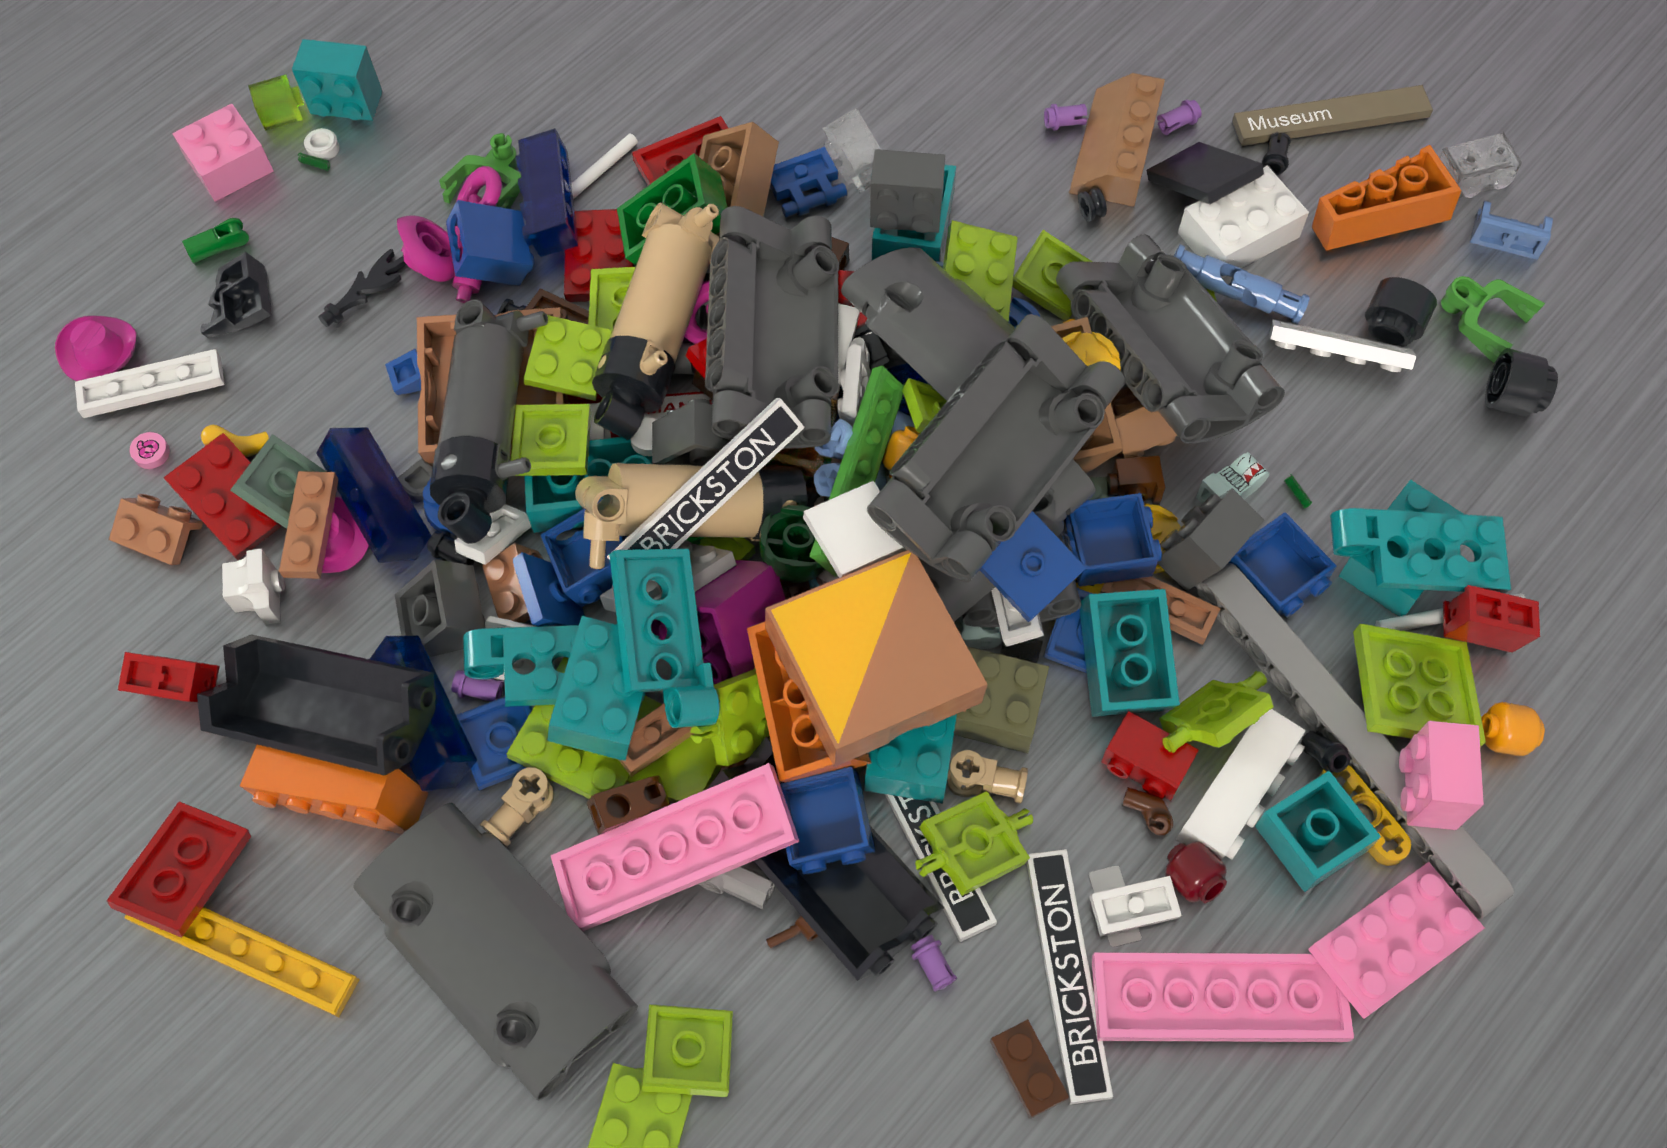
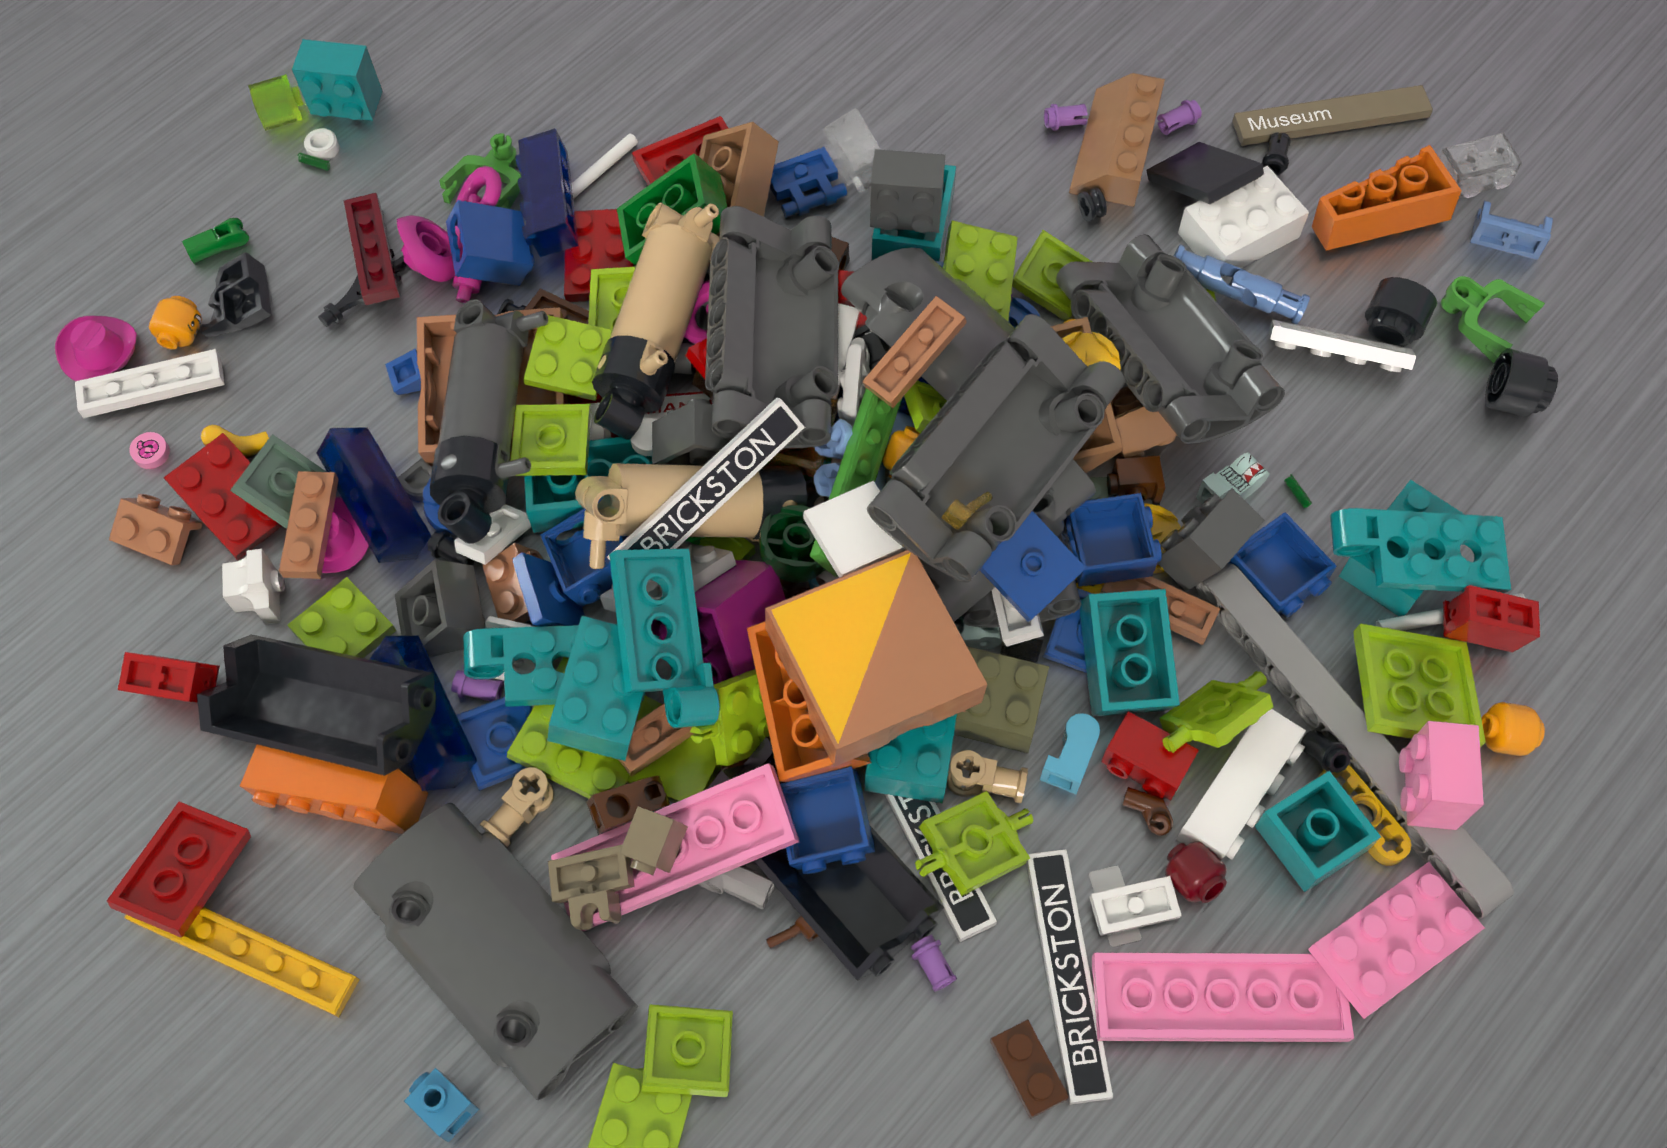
bright pink brick [172,103,274,202] -> none
none -> light orange head [148,296,202,349]
none -> lime plate [287,577,397,658]
none -> dark red plate [343,193,400,305]
none -> dark azure brick [404,1068,479,1142]
none -> dark tan plate [548,844,635,930]
none -> dark tan brick [619,807,688,876]
none -> nougat plate [862,296,967,408]
none -> clear yellow hand [941,492,993,530]
none -> medium azure leg [1040,713,1100,795]

